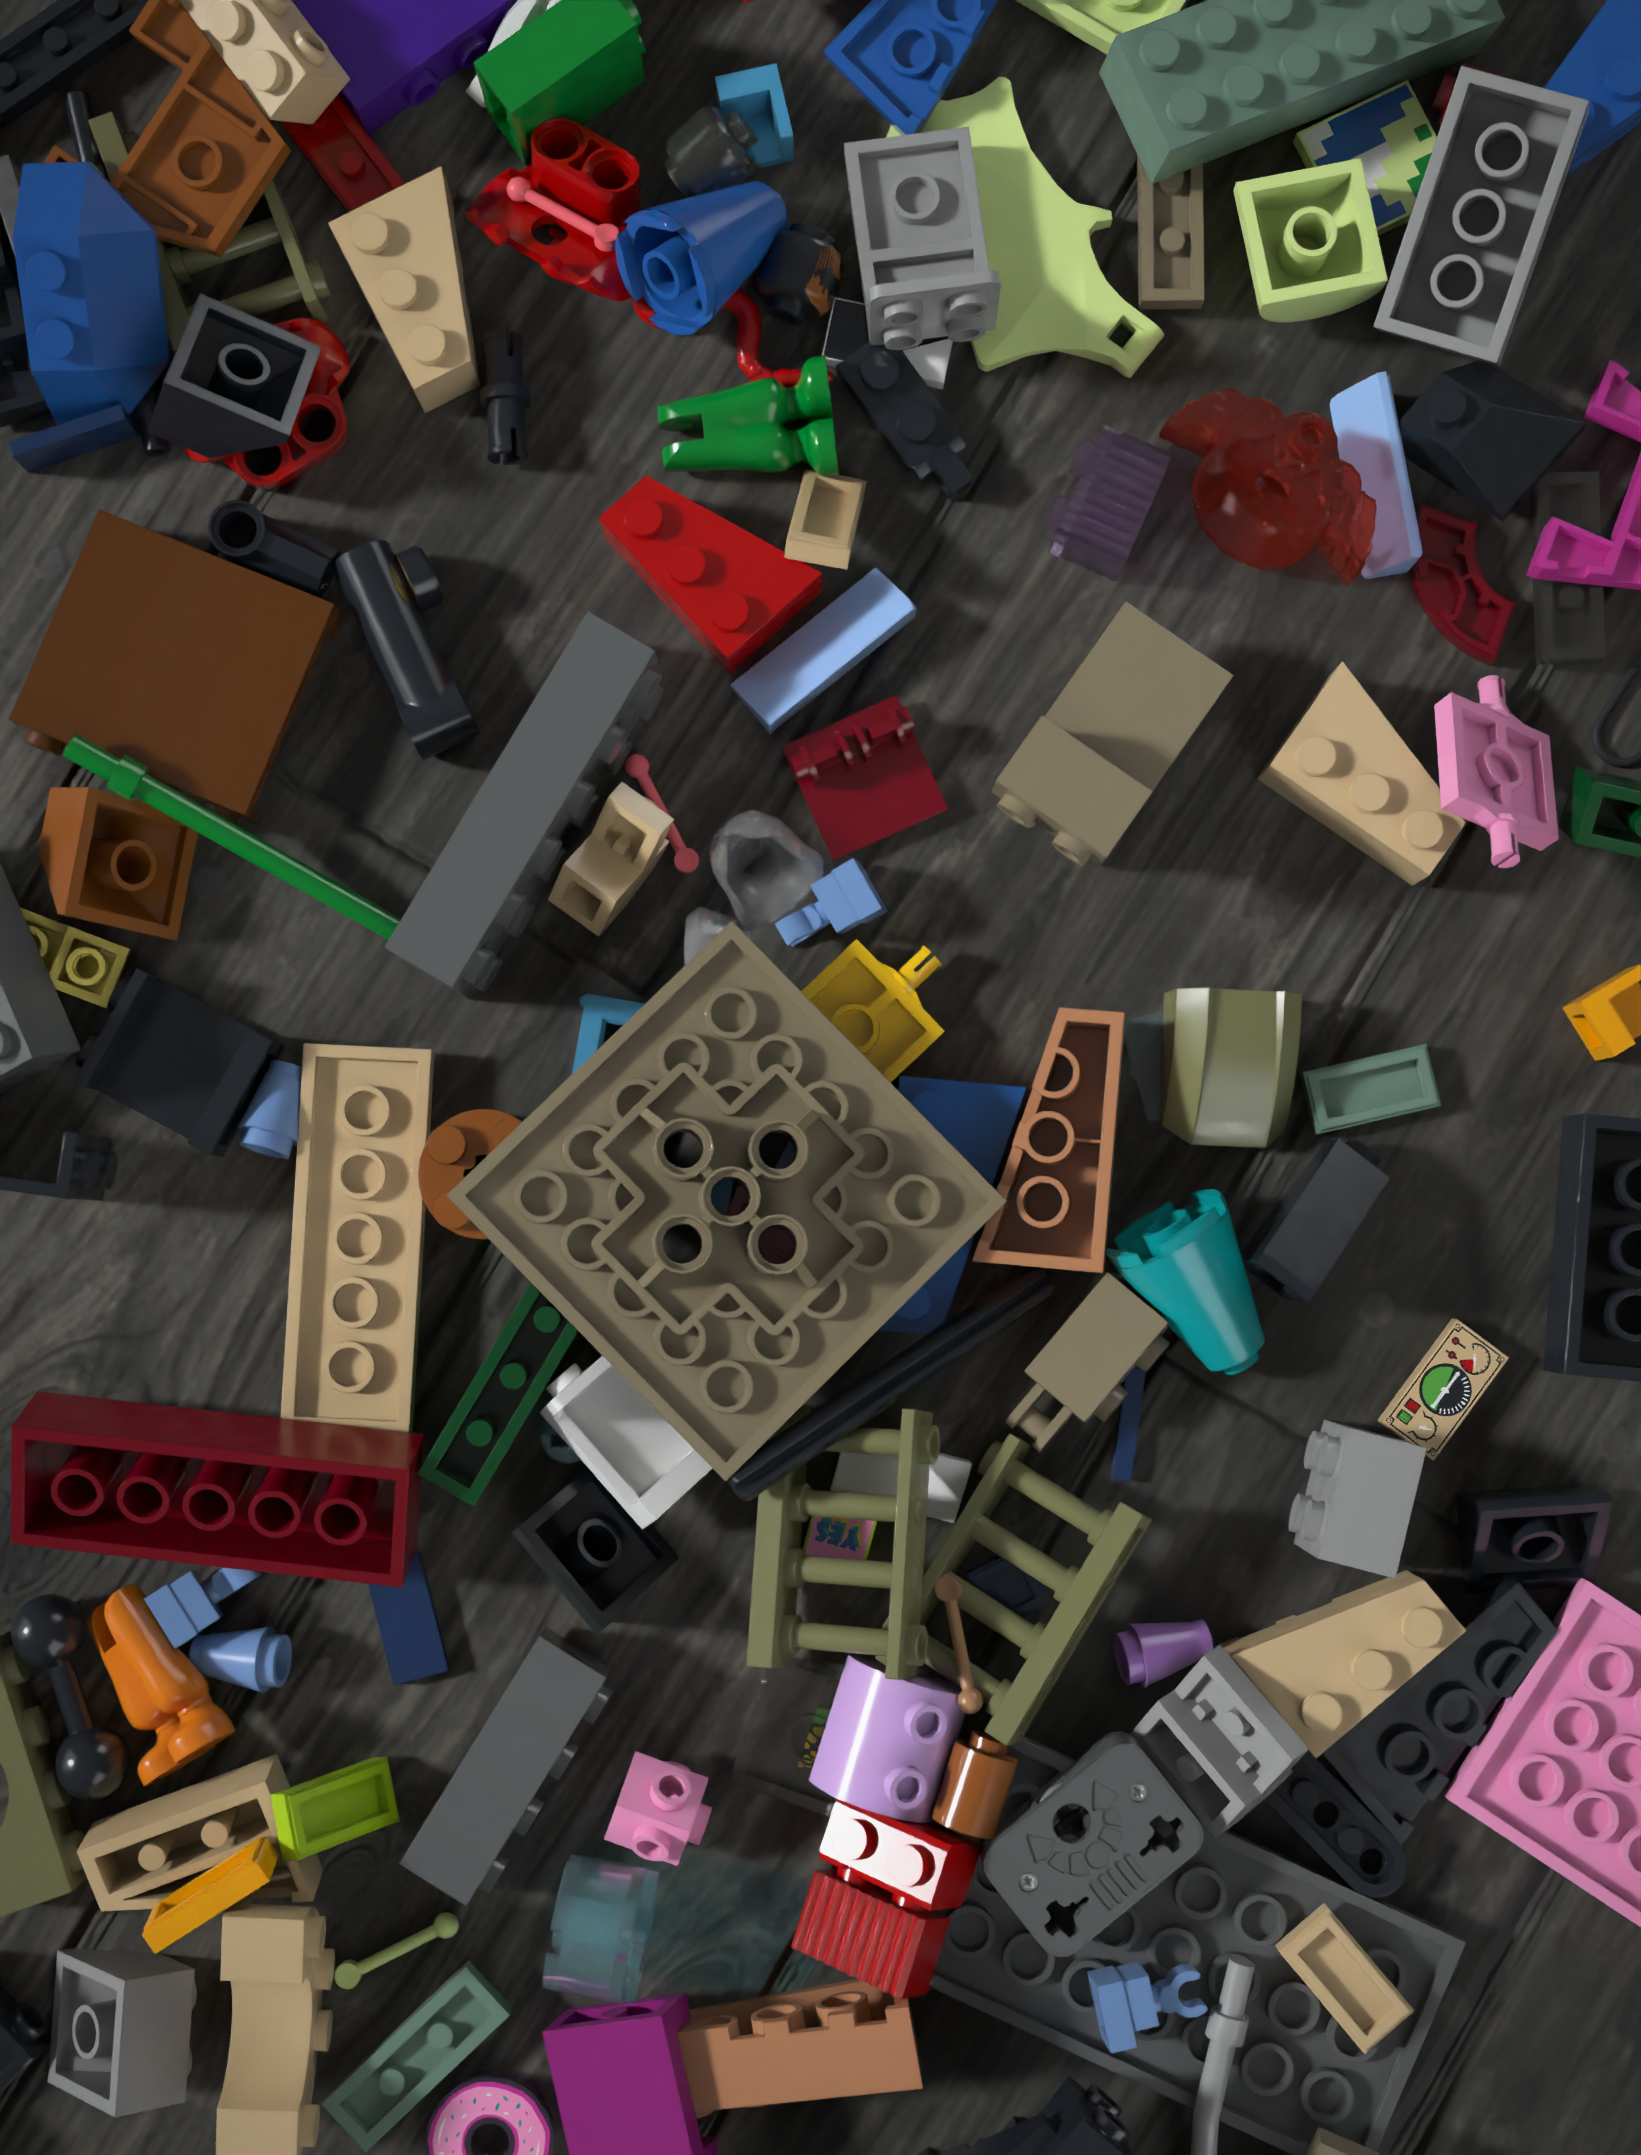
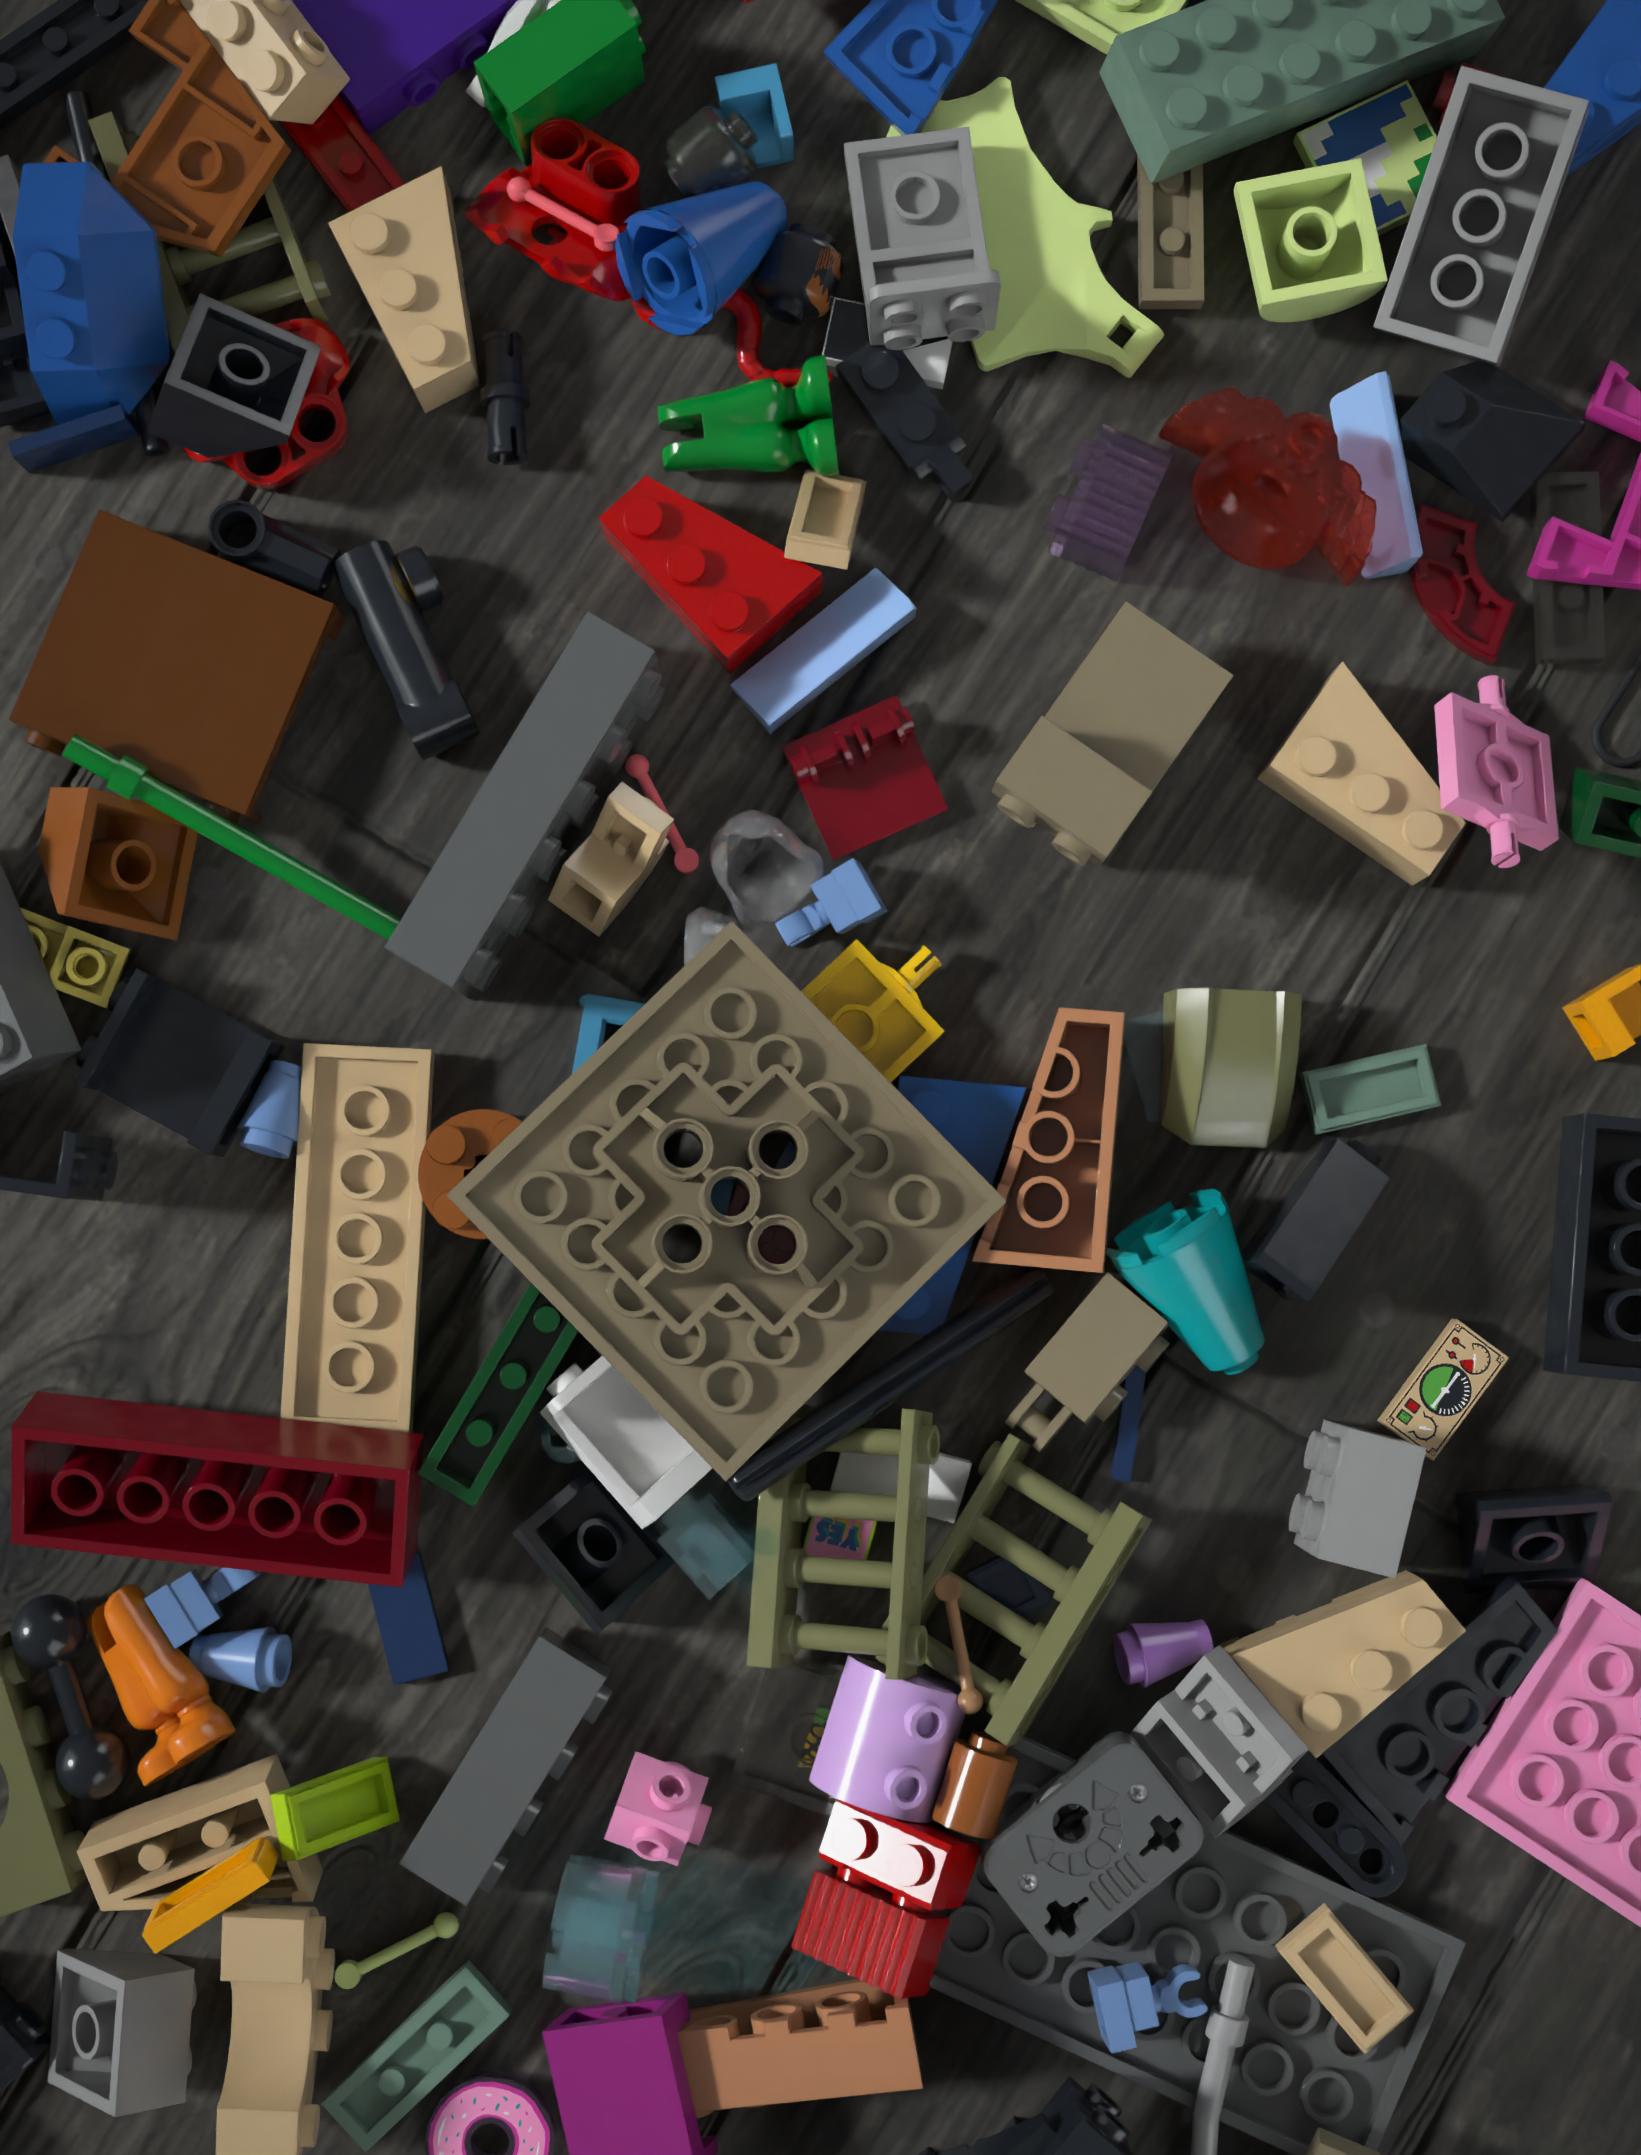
none -> clear light blue brick [657,1491,755,1600]

